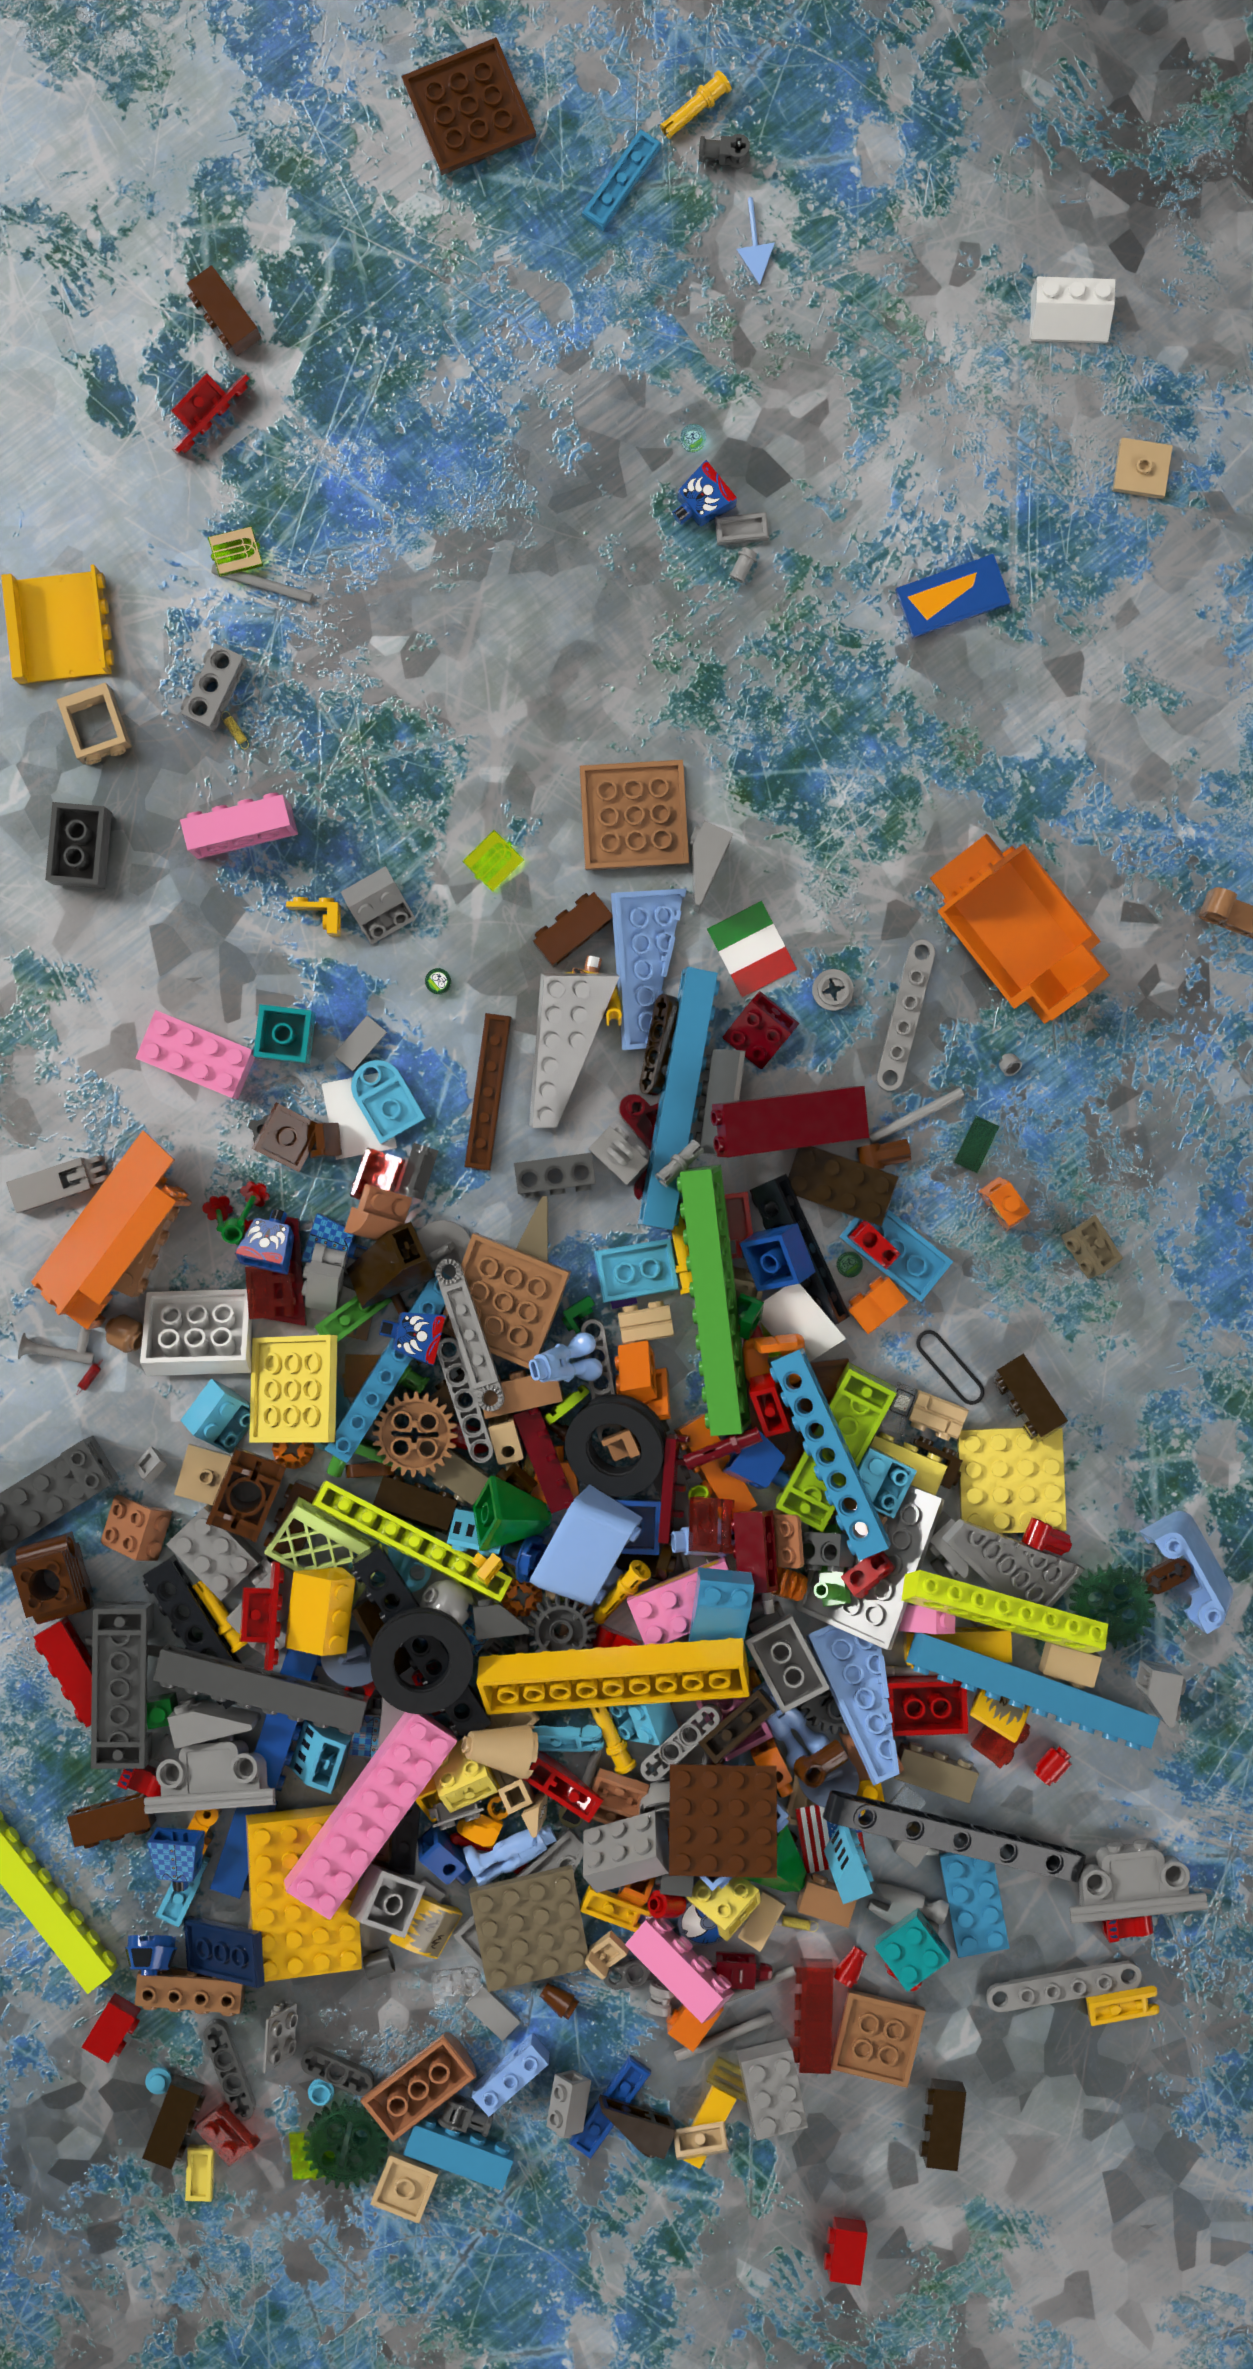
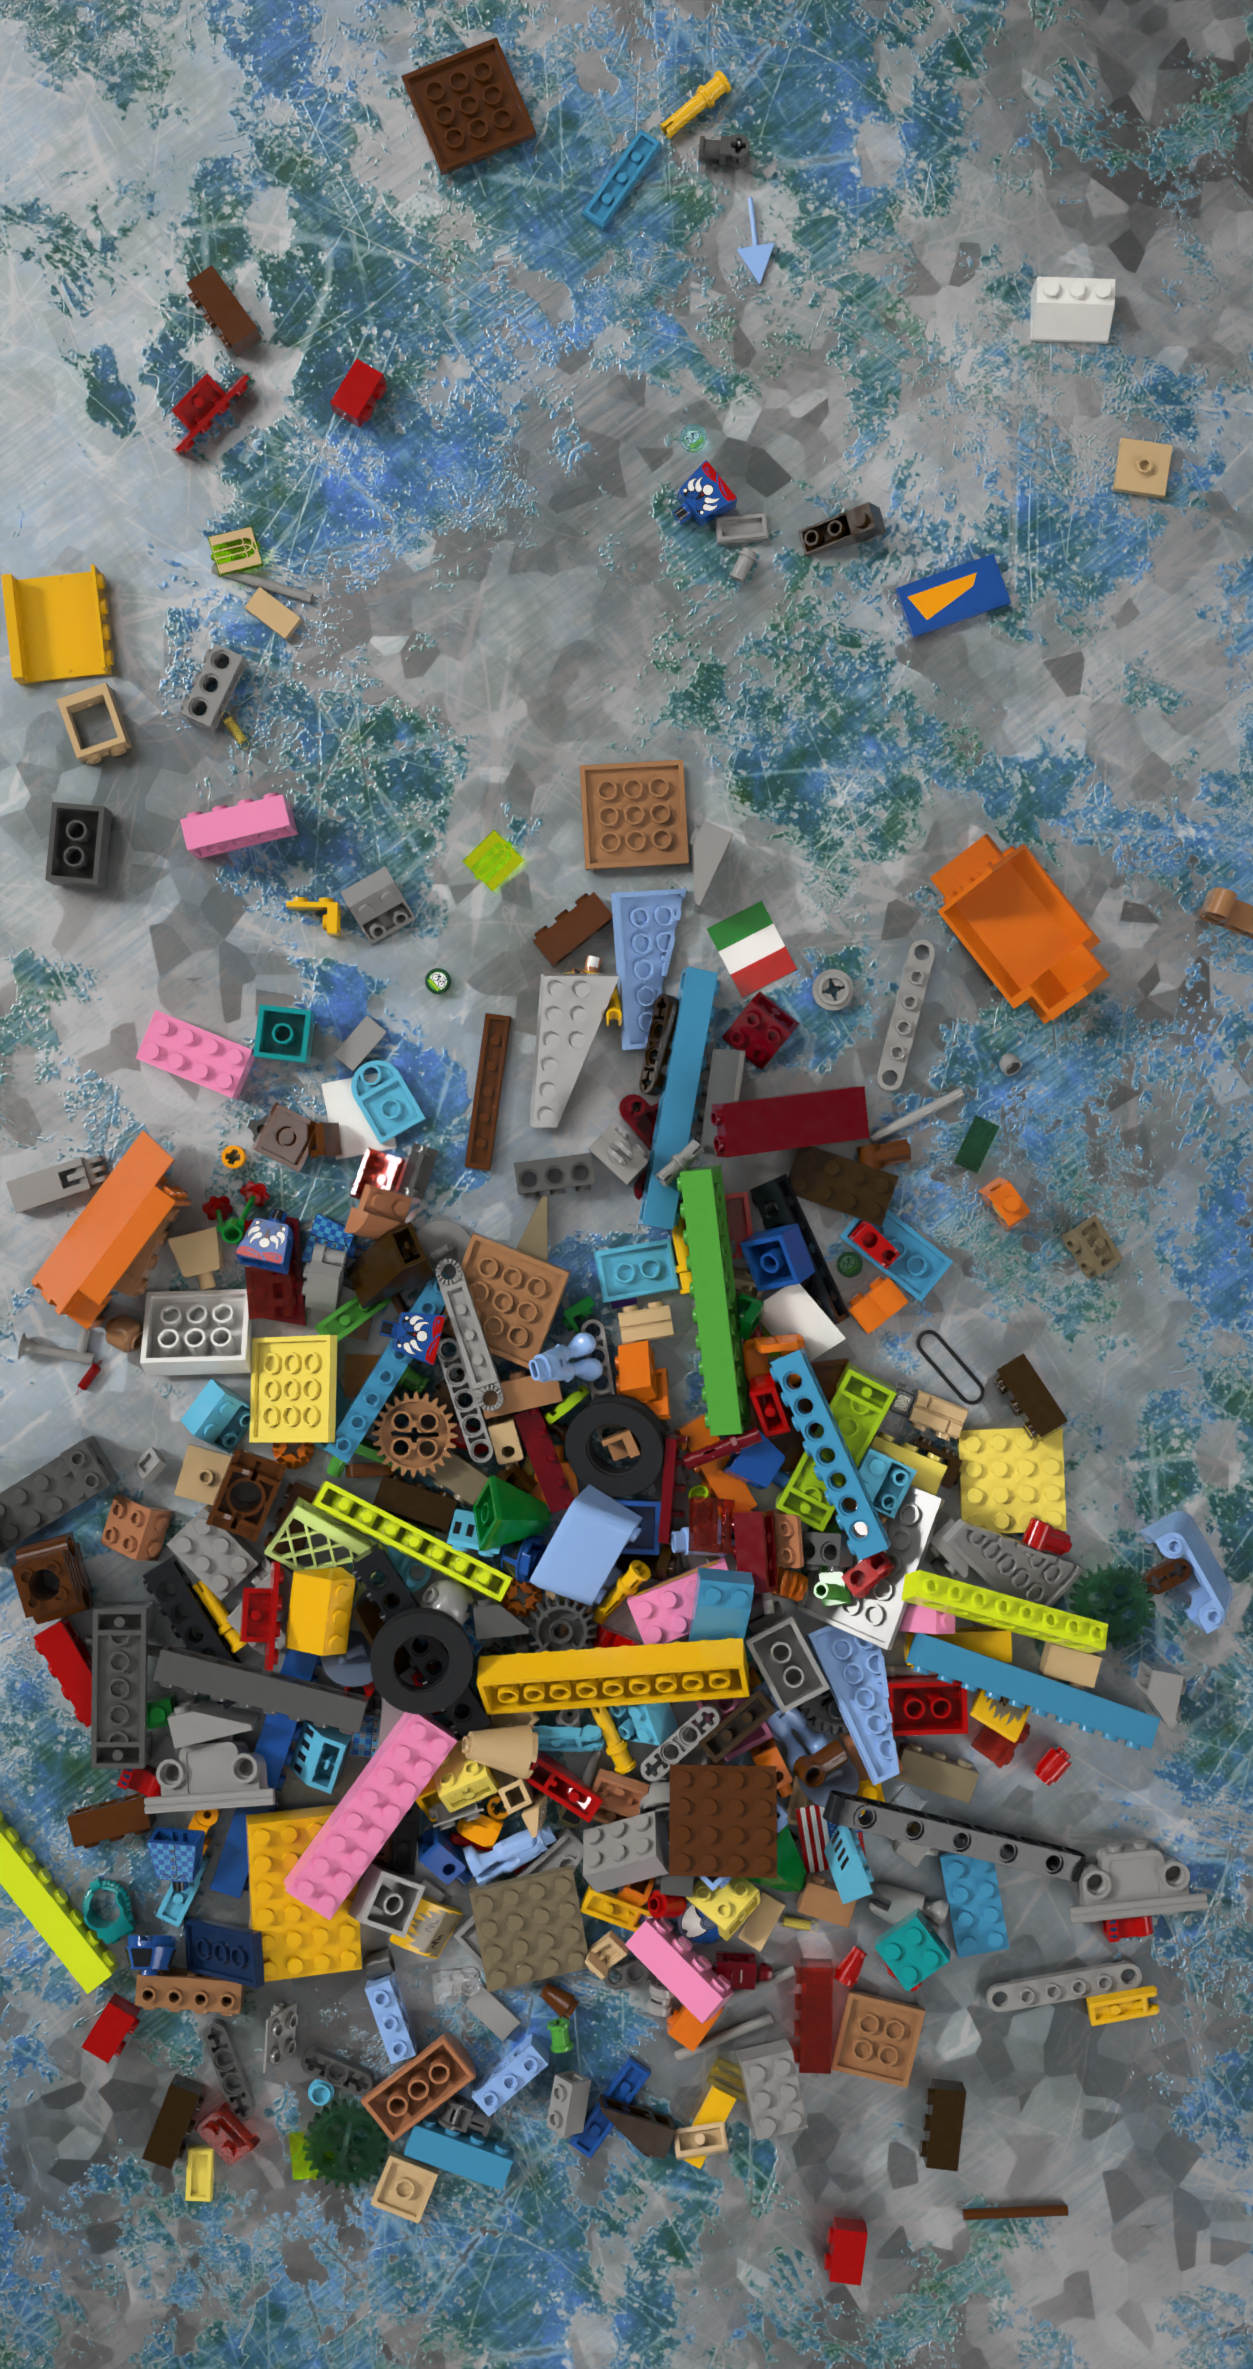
medium azure plate [145,2067,172,2094] -> none
yellow tile [471,1552,503,1585] -> none
none -> teal piece [82,1877,138,1945]
none -> tan torso [168,1227,224,1290]
none -> light orange bush [221,1145,247,1169]
none -> tan tile [244,587,302,641]
none -> red brick [330,358,387,428]
none -> light blue brick [365,1972,419,2064]
none -> bright green bush [547,2018,574,2053]
none -> light grey plate [555,1708,584,1728]
none -> dark brown slope [799,502,886,556]
none -> reddish brown bar [962,2204,1068,2220]

